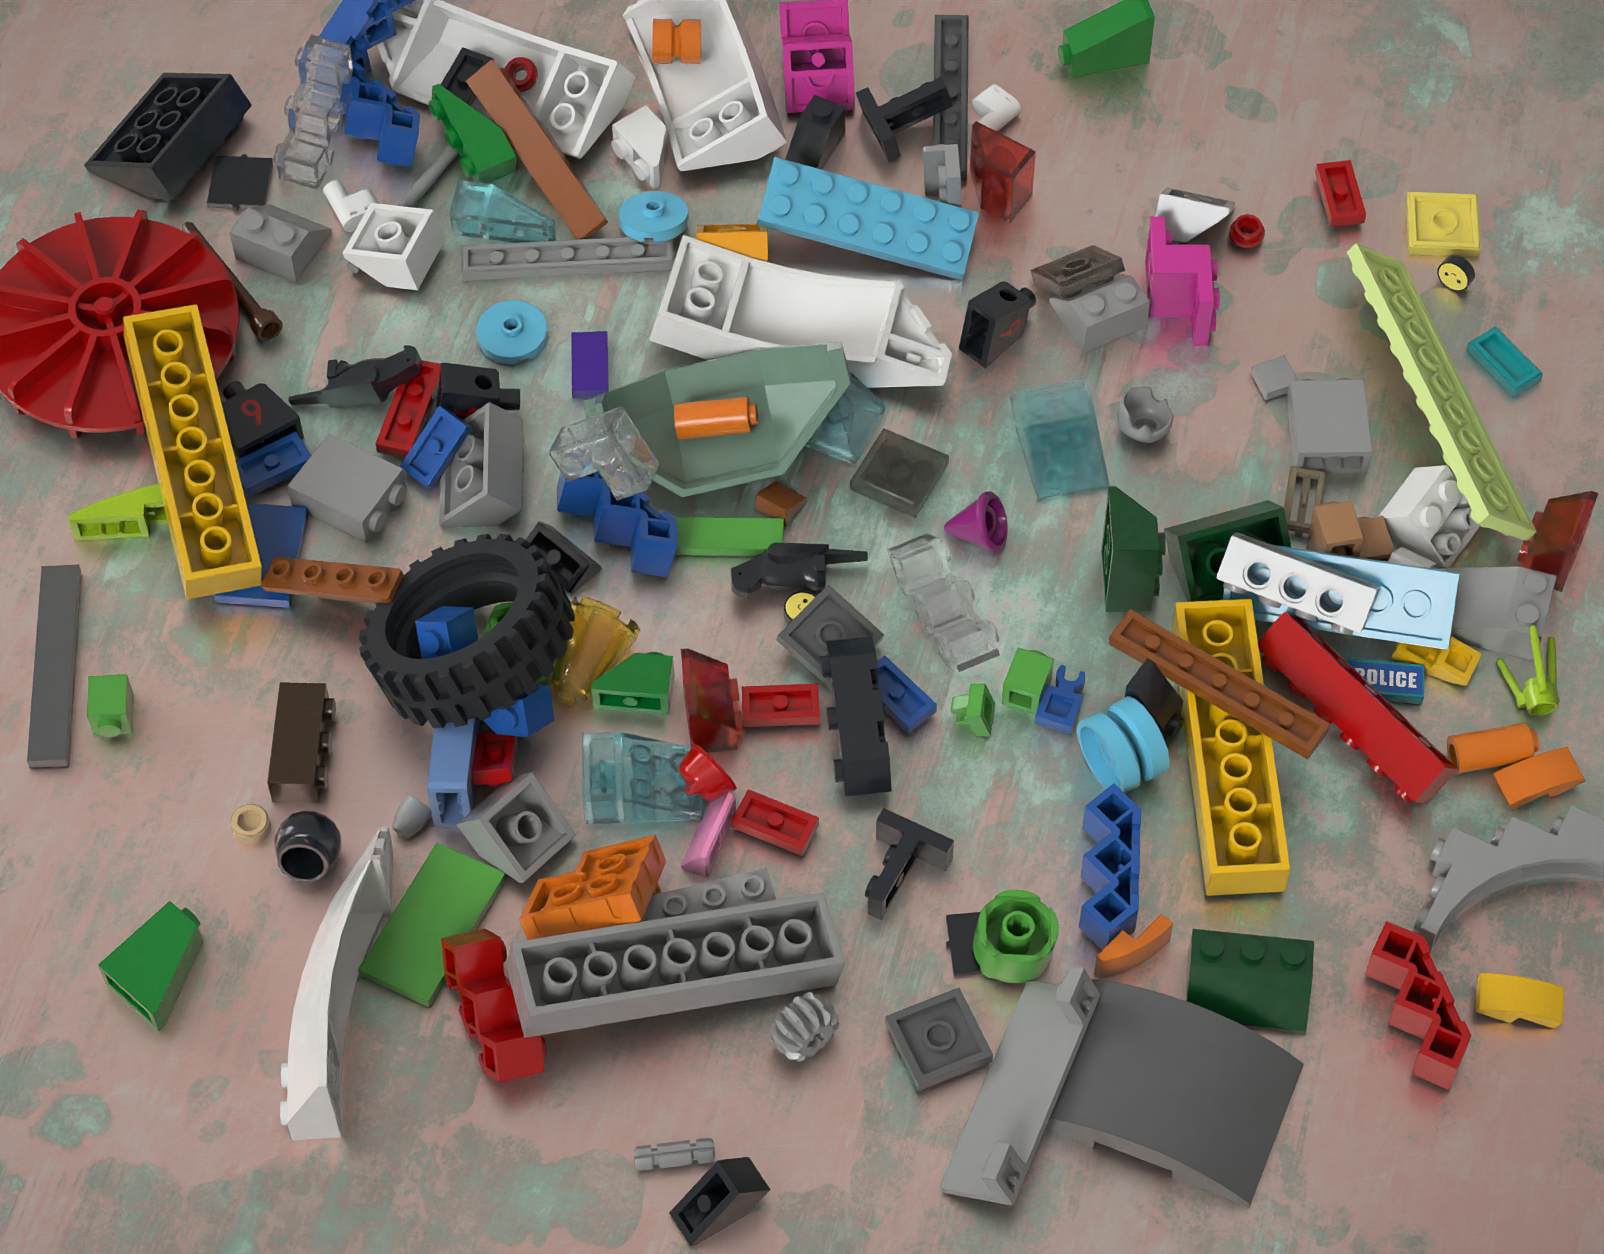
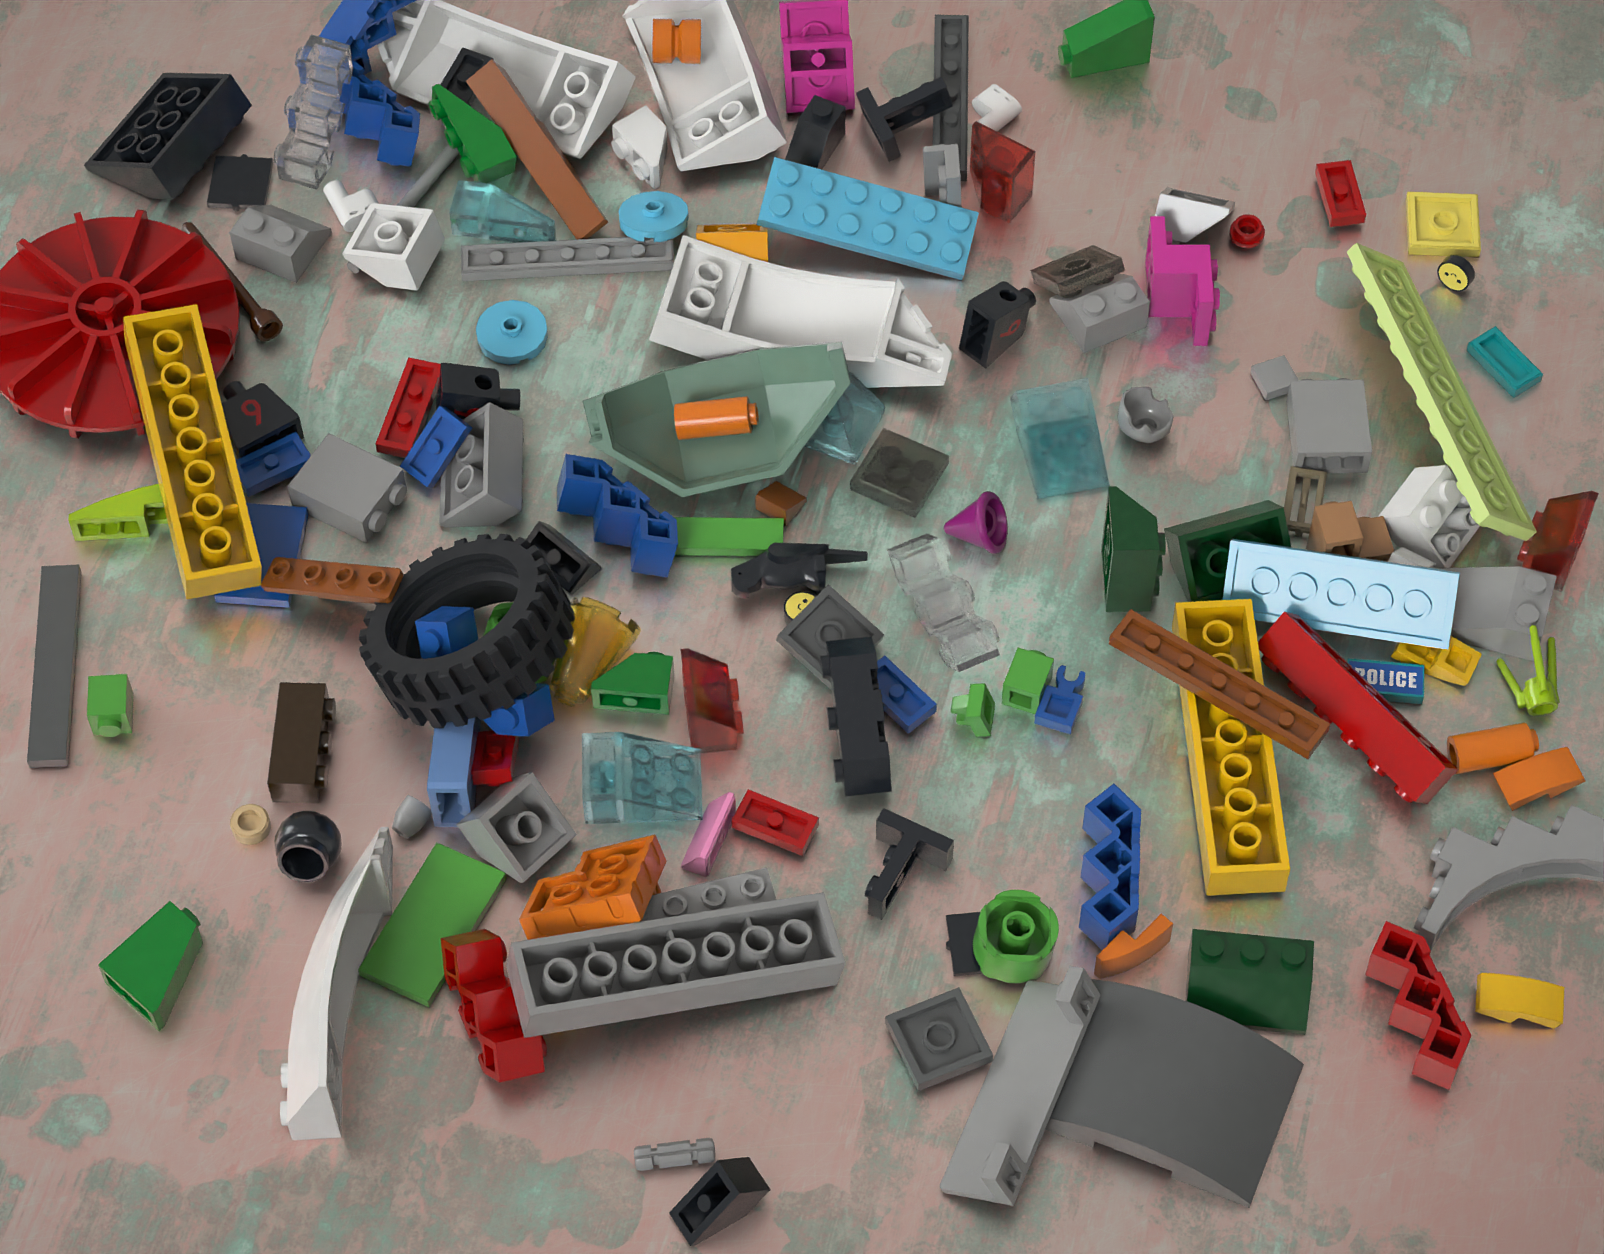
black animal [288,345,422,407] -> none
red plate [504,57,538,92] -> none
clear brick [548,406,660,500] -> none
dark purple tile [571,331,609,398] -> none
red piece [678,739,737,802] -> none
red plate [741,683,820,727] -> none
light grey gear [769,992,840,1062] -> none
medium azure wheel [1077,696,1170,794] -> none
black slope [1125,658,1184,741] -> none
brick [1216,532,1380,635] -> none

